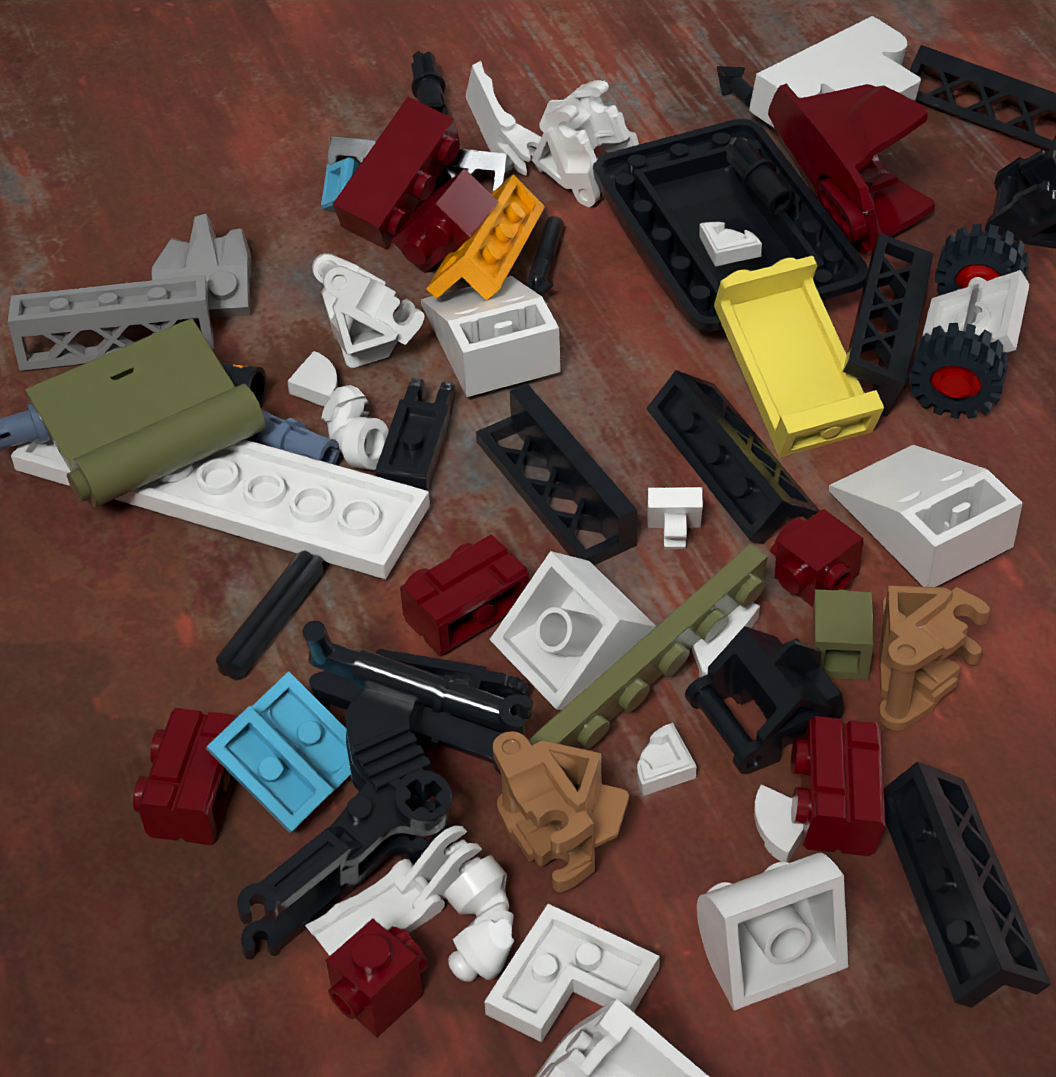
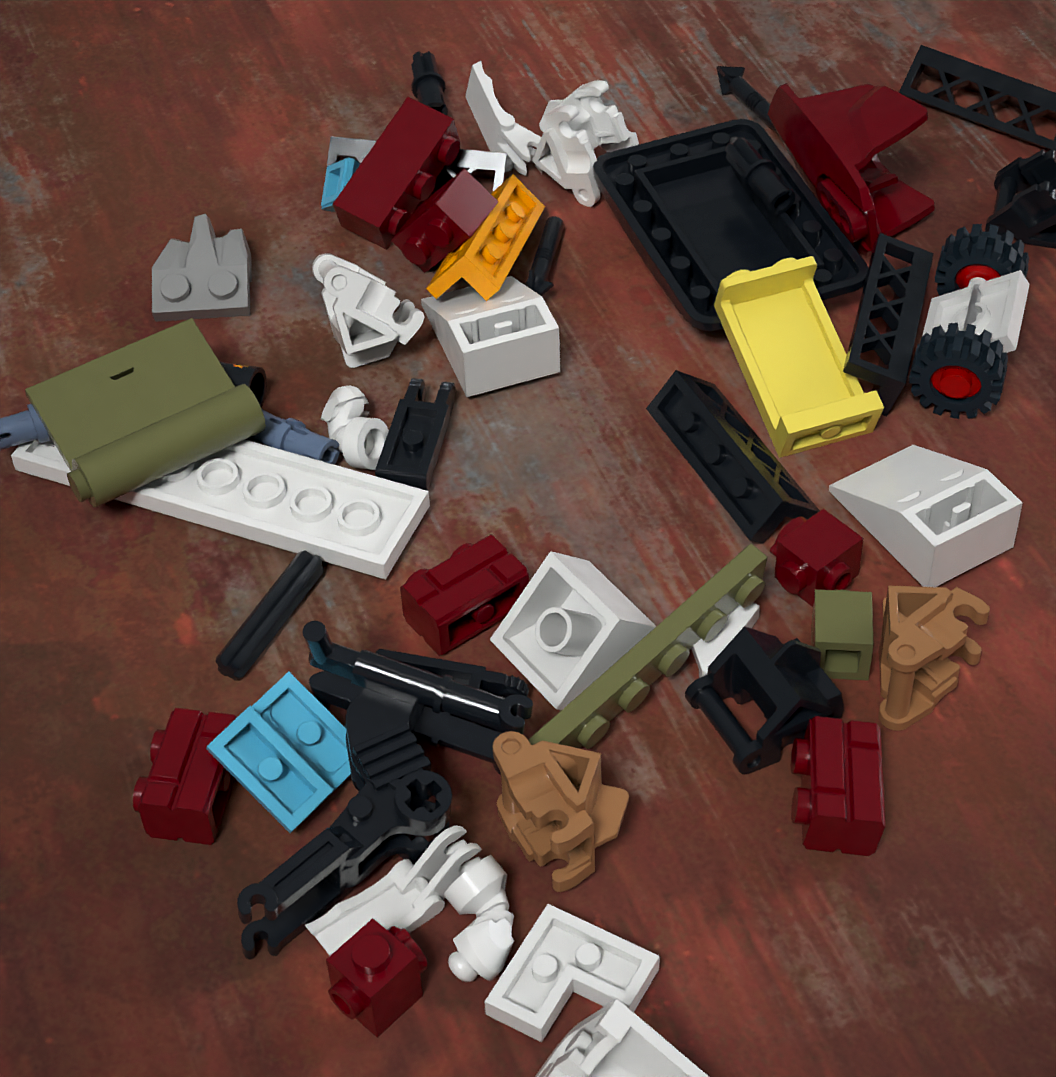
light grey fence [8,275,214,371] -> none
white tile [287,351,338,407] -> none
black fence [476,383,637,566] -> none
white tile [637,722,697,796] -> none
white tile [647,487,703,549] -> none
white brick [697,853,849,1011] -> none
white tile [699,222,762,266] -> none
white brick [749,16,921,128] -> none
white tile [754,784,803,862] -> none
black fence [884,761,1051,1008] -> none

